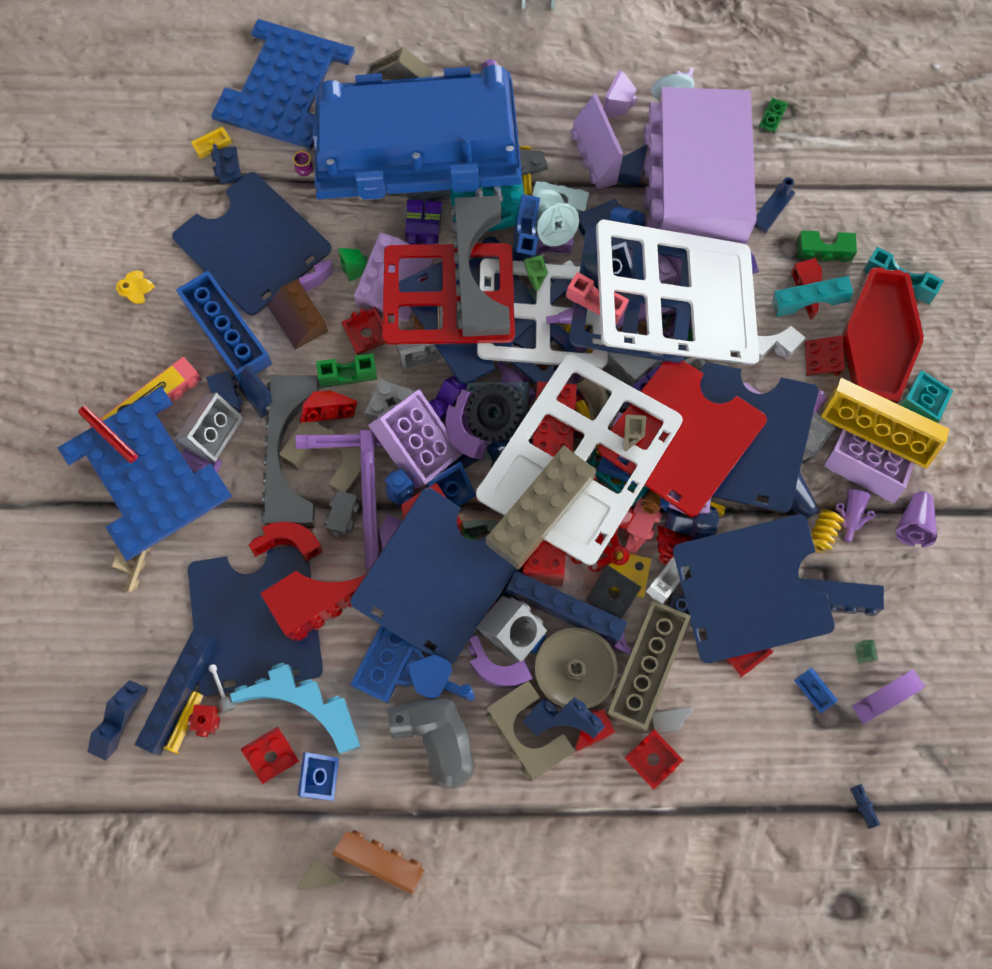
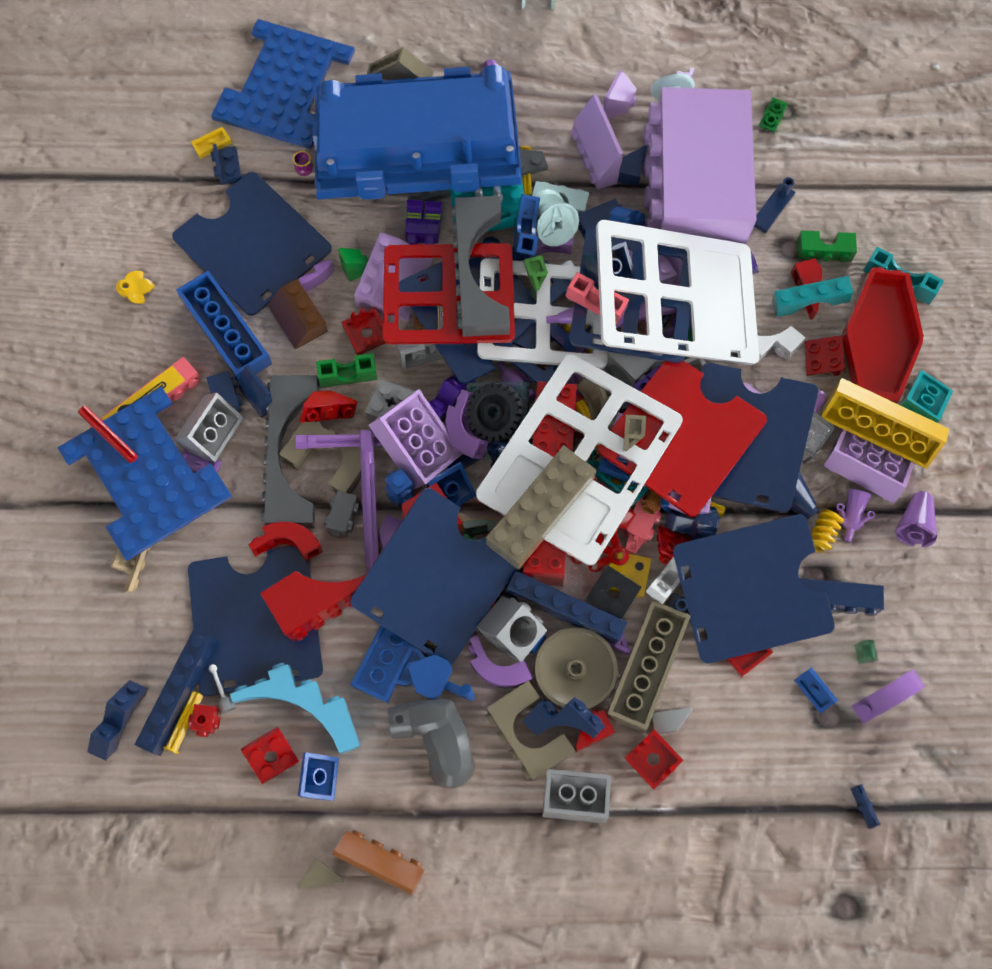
none -> light grey slope [542,769,611,824]

